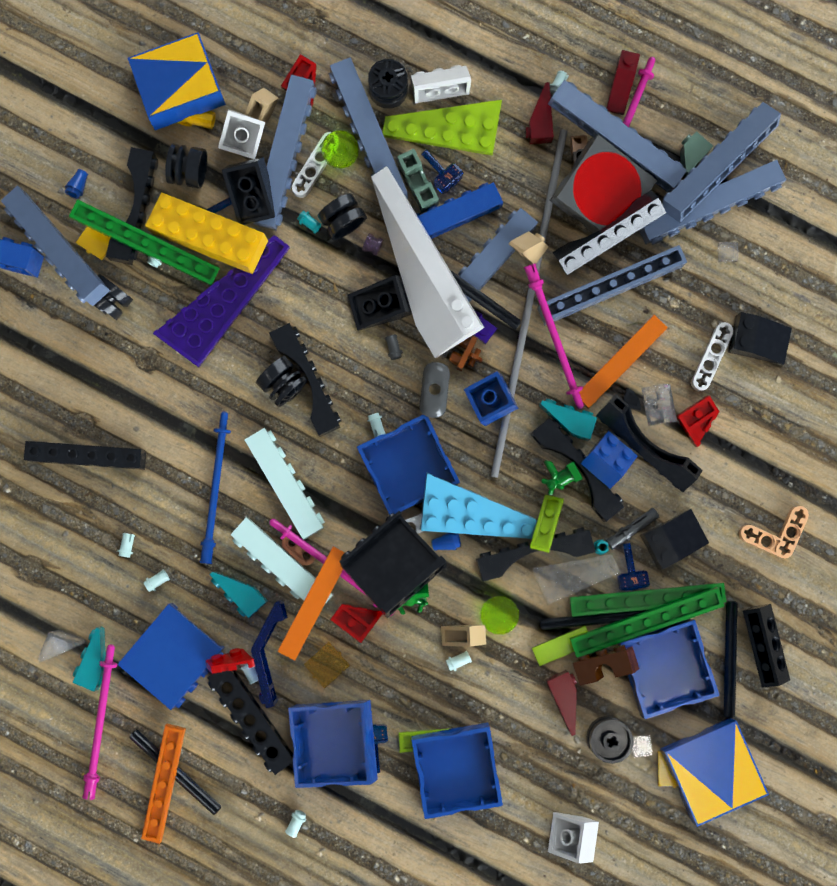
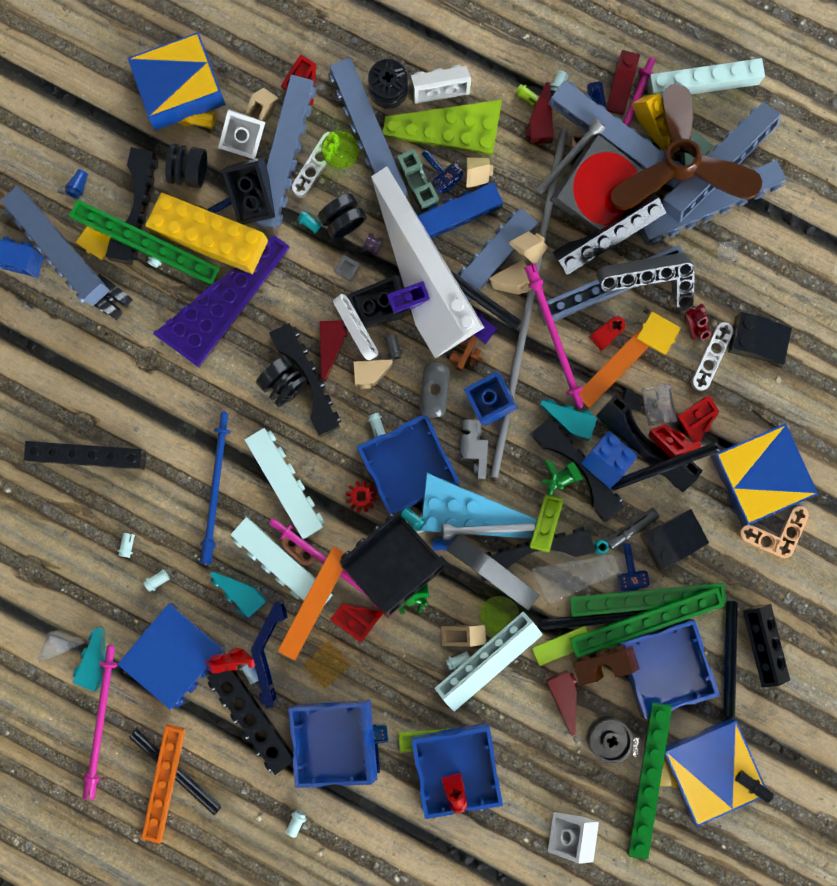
none -> dark red slope [320,320,348,381]
none -> white beam [333,294,378,361]
none -> flat silver plate [334,255,360,282]
none -> red gear [345,480,378,513]
none -> tan slope [354,359,393,390]
none -> dark purple slope [387,281,430,314]
none -> teal pin [400,507,426,531]
none -> light aqua brick [435,612,543,711]
none -> light grey piece [441,523,535,540]
none -> red piece [442,772,467,813]
none -> beam [446,535,539,611]
none -> light grey plate [460,420,488,480]
none -> tan slope [466,157,493,187]
none -> tan slope [489,260,532,295]
none -> lime pin [515,84,540,107]
none -> light grey piece [537,117,606,194]
none -> clear blue piece [587,81,607,109]
none -> red piece [589,316,626,351]
none -> dark grey beam [596,253,695,310]
none -> reddish brown piece [611,84,762,210]
none -> black axle [611,442,720,491]
none -> green plate [628,702,672,859]
none -> yellow slope [632,93,671,151]
none -> yellow piece [636,312,681,355]
none -> light aqua brick [647,58,765,98]
none -> red wing [648,424,702,458]
none -> dark red hips [684,304,711,341]
none -> tile [710,424,818,526]
none -> black axle [735,770,774,803]

